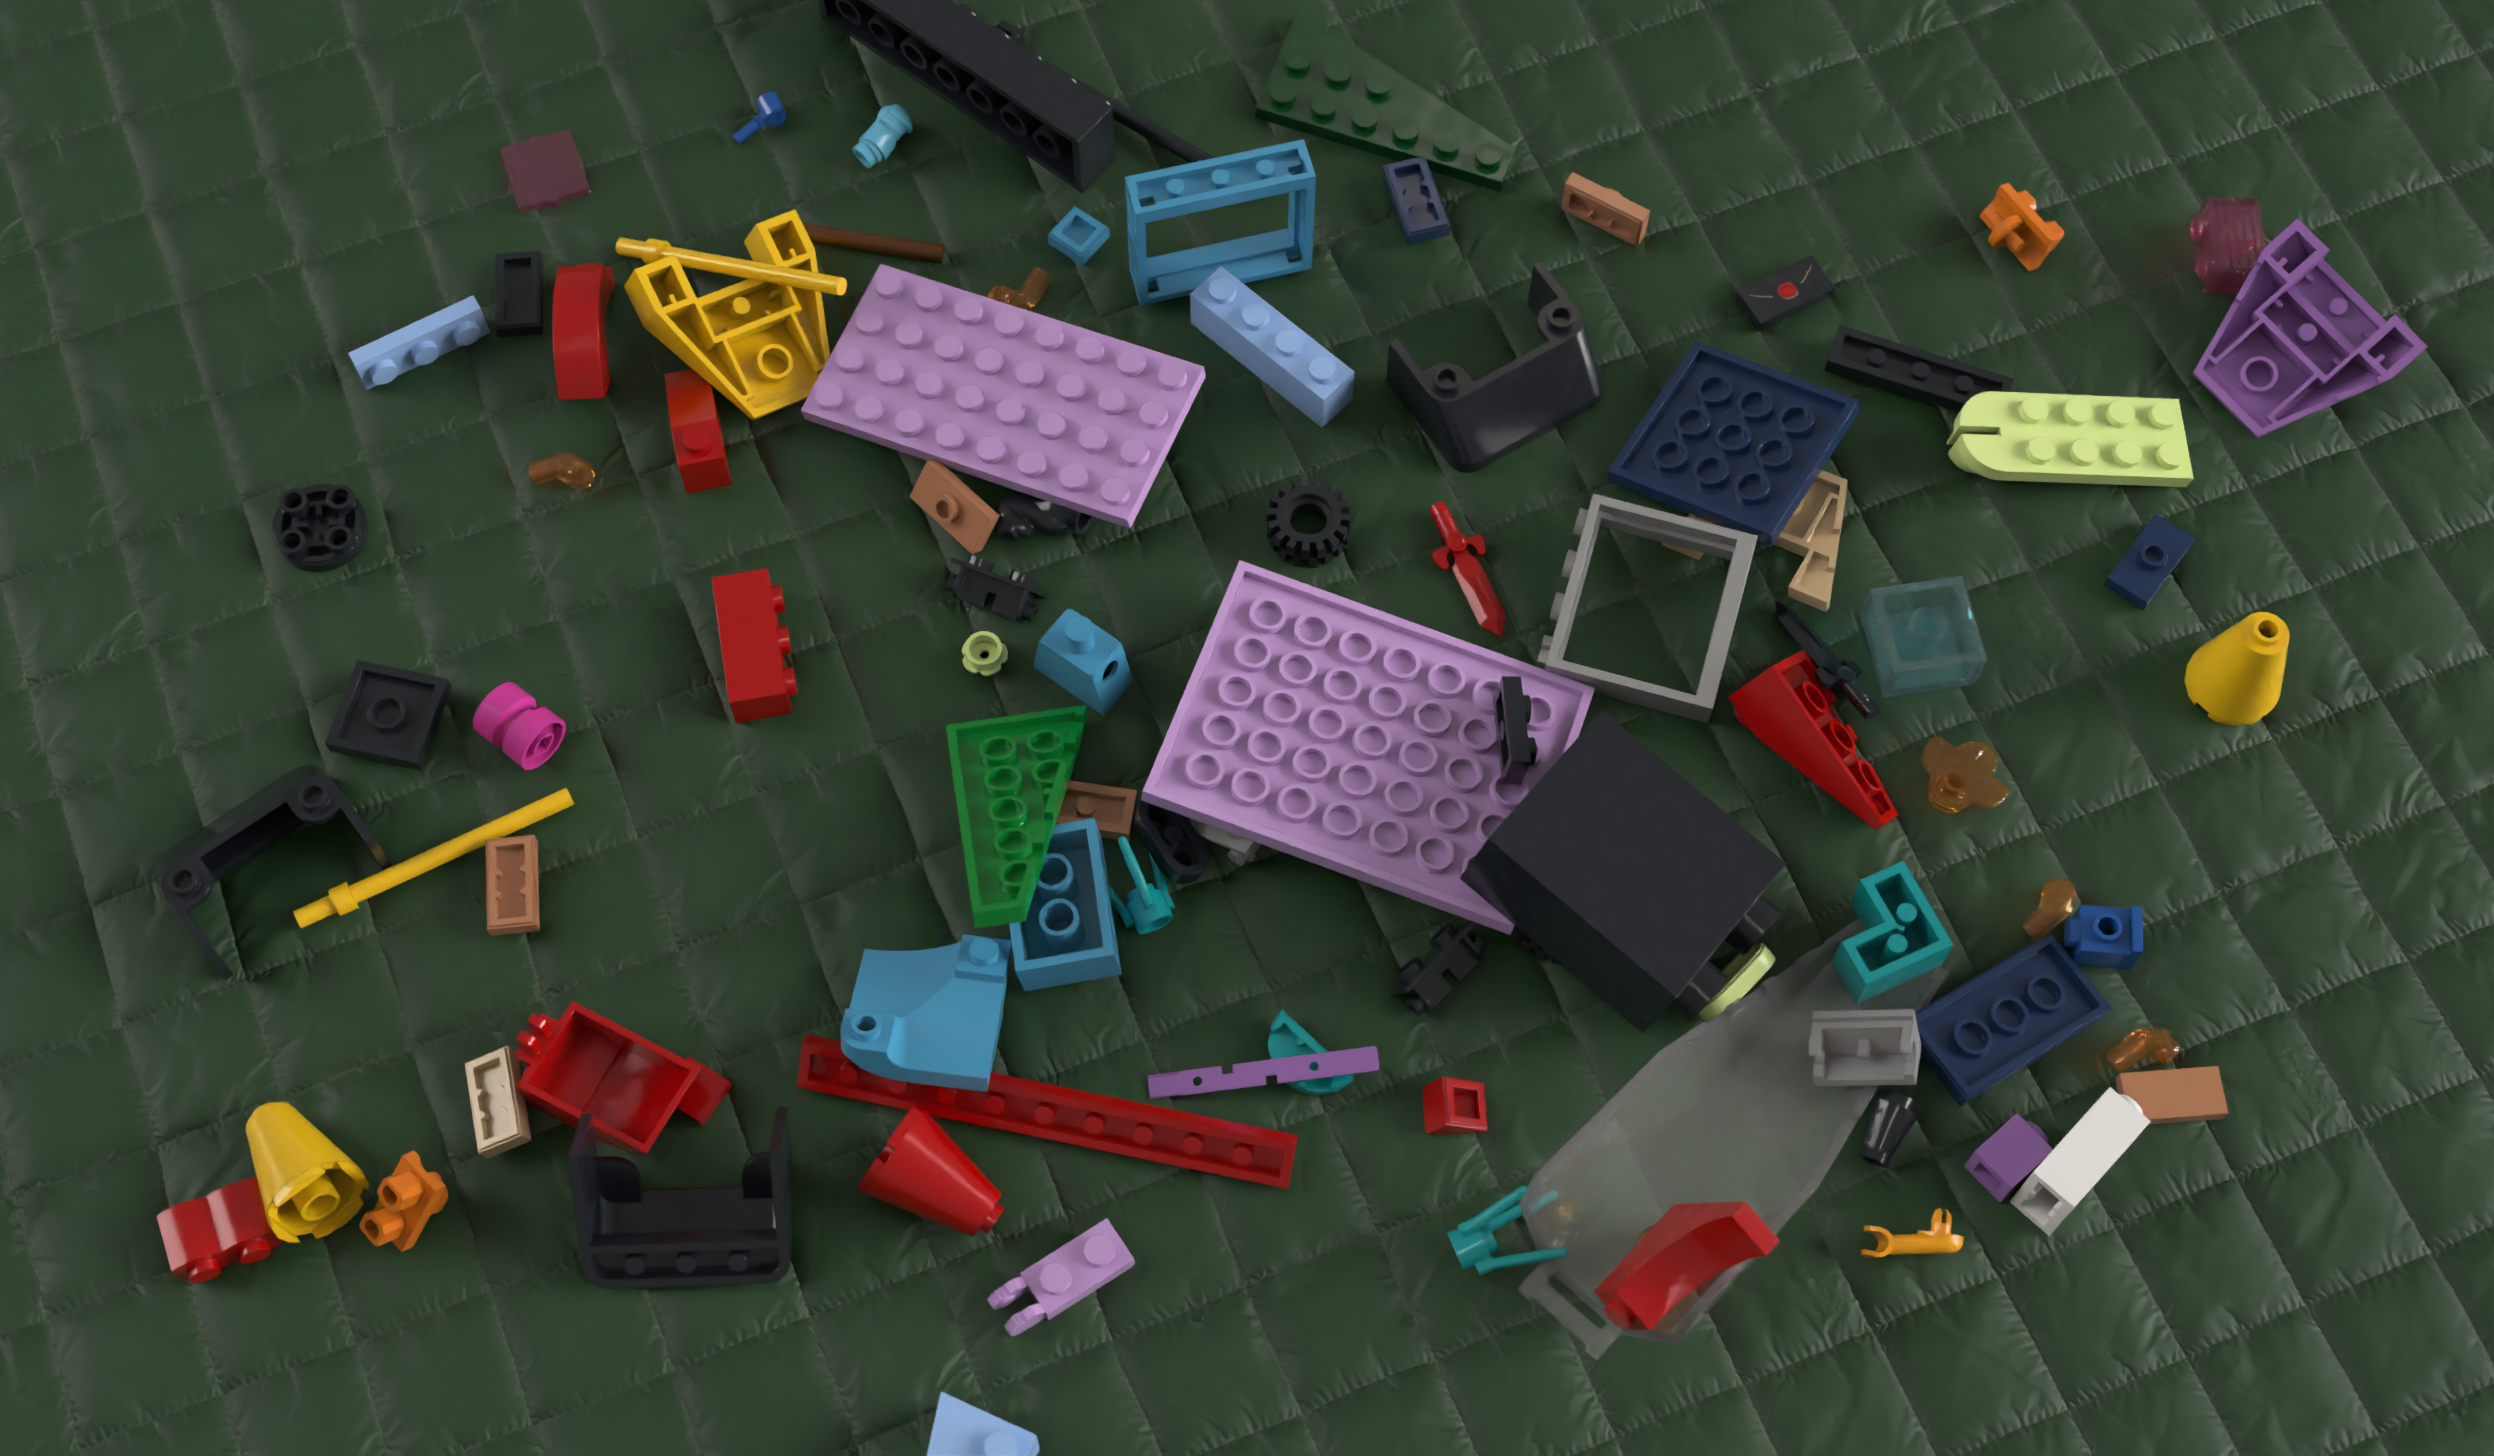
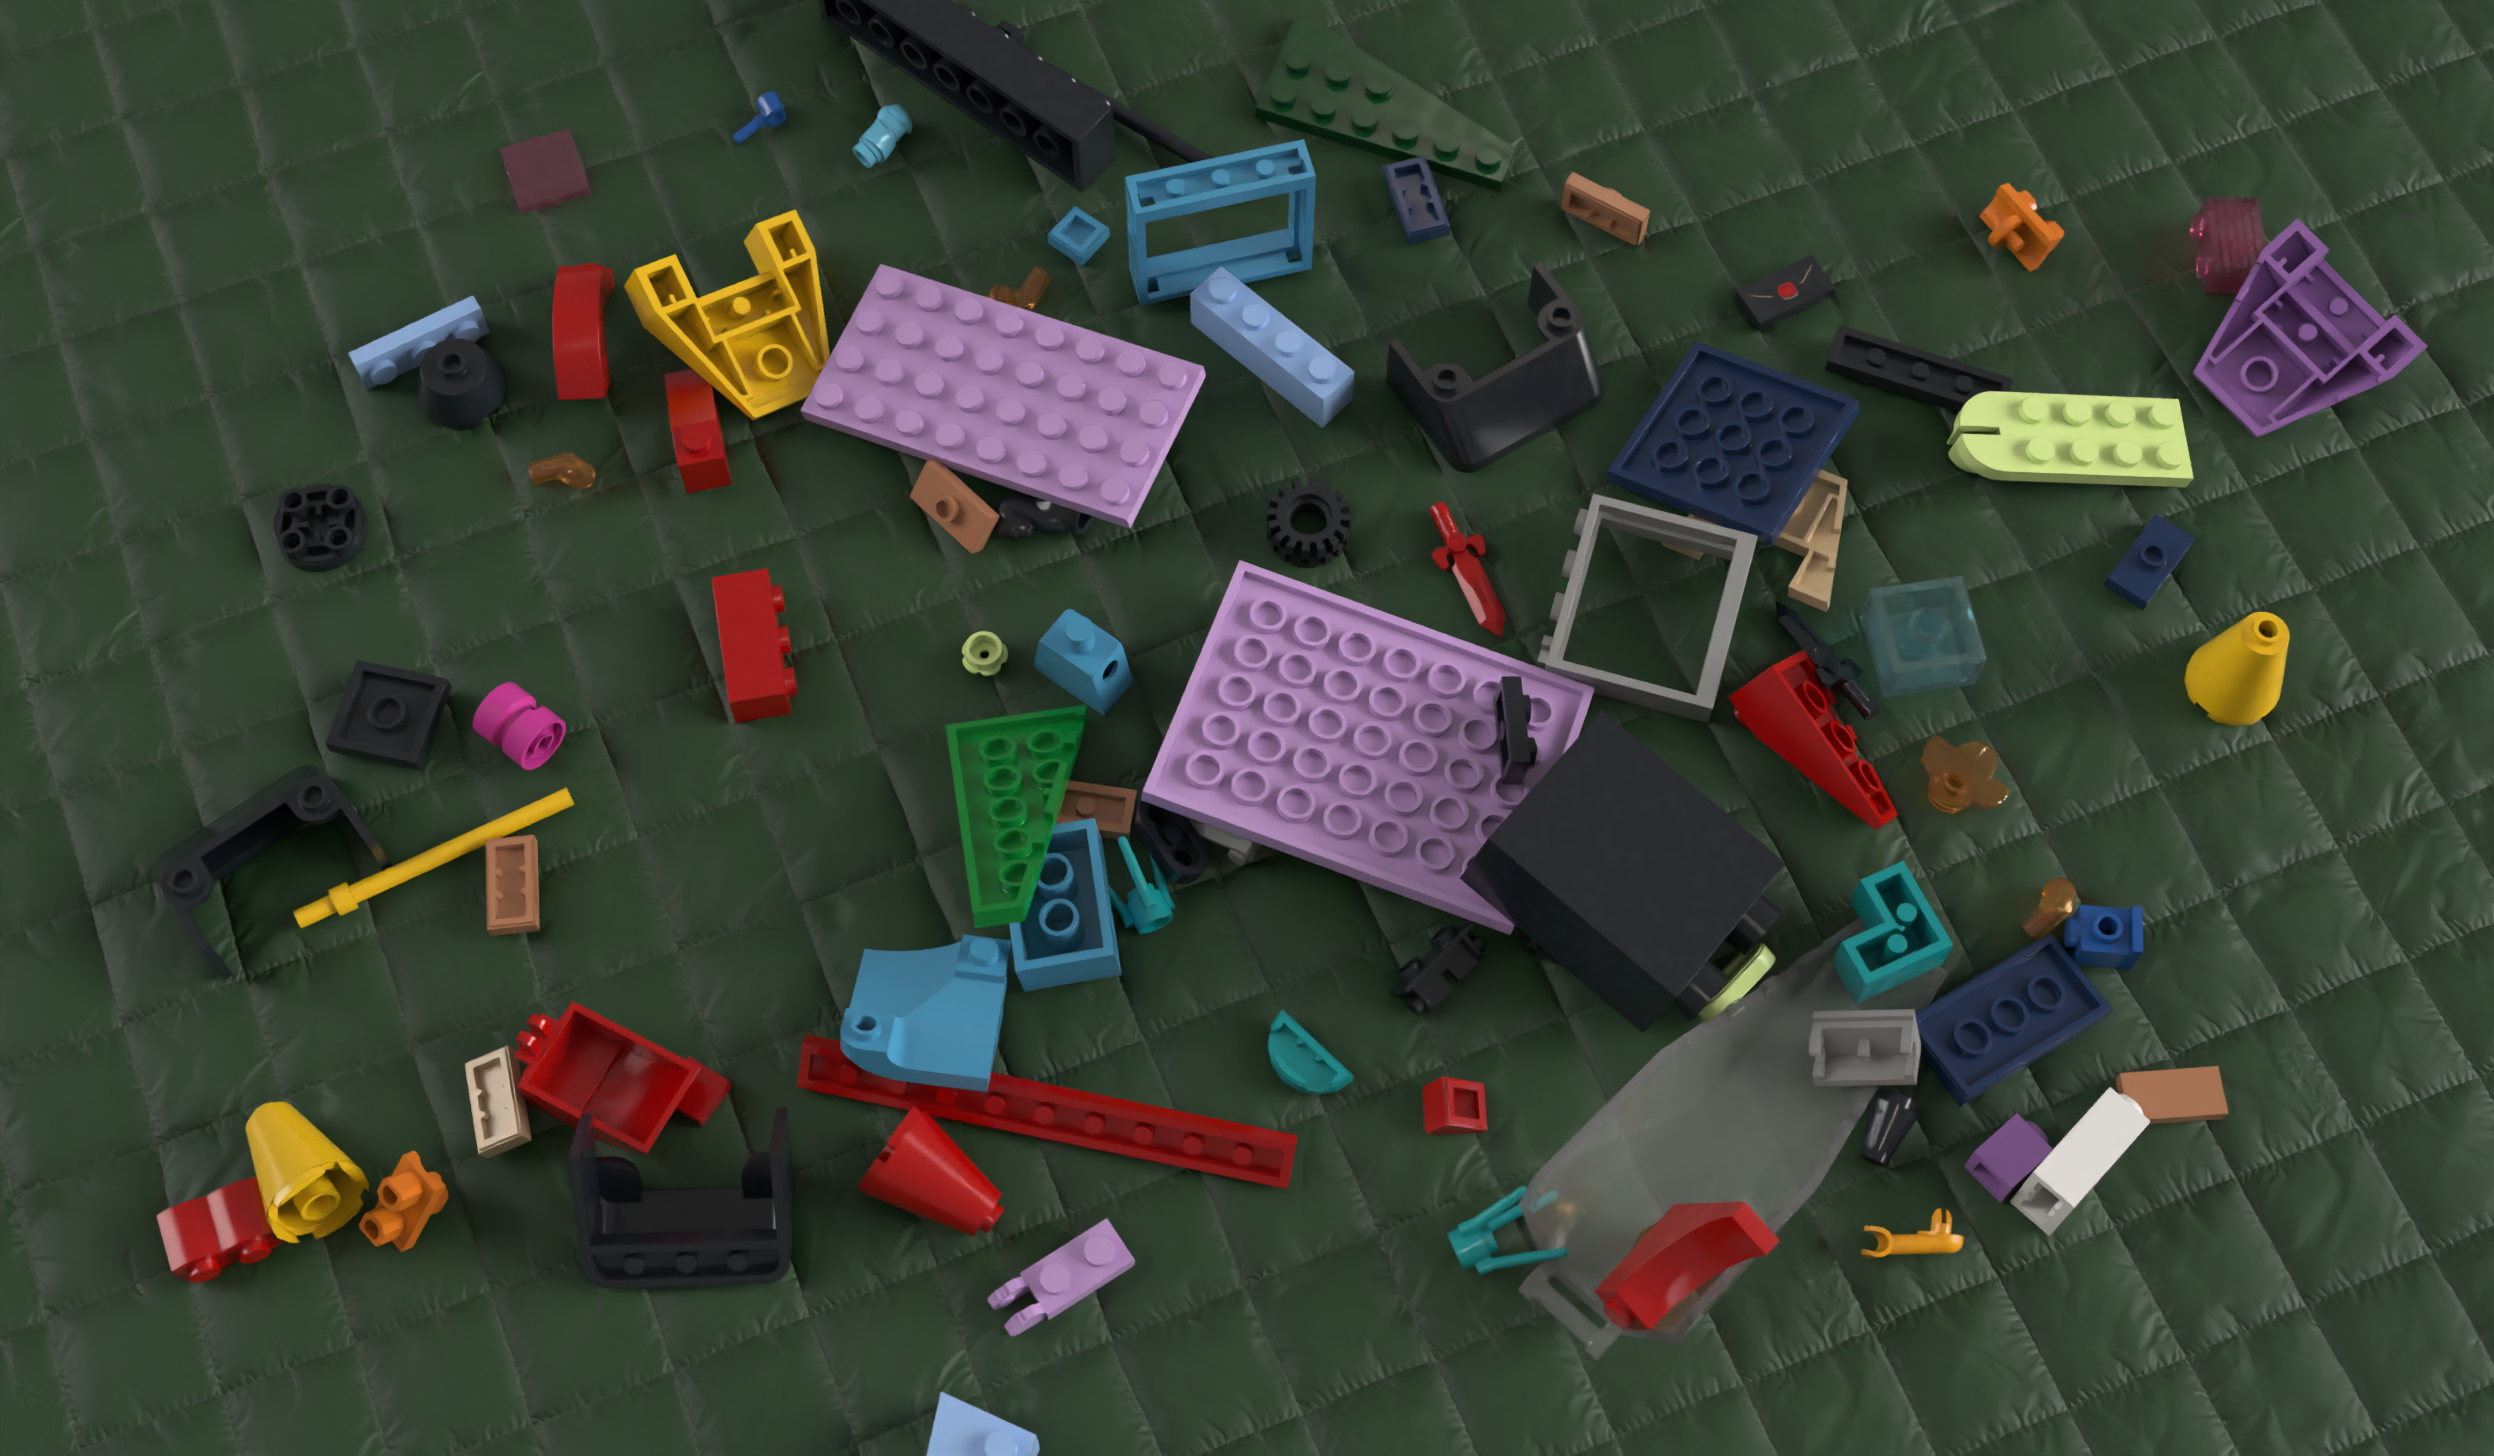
black tile [495,251,543,337] -> none
yellow bar [616,238,847,296] -> none
reddish brown bar [802,223,945,263] -> none
black hinge [946,554,1048,623] -> none
medium lavender piece [1148,1046,1379,1099] -> none
clear orange arm [2105,1028,2181,1073] -> none
none -> black cone [416,338,507,430]

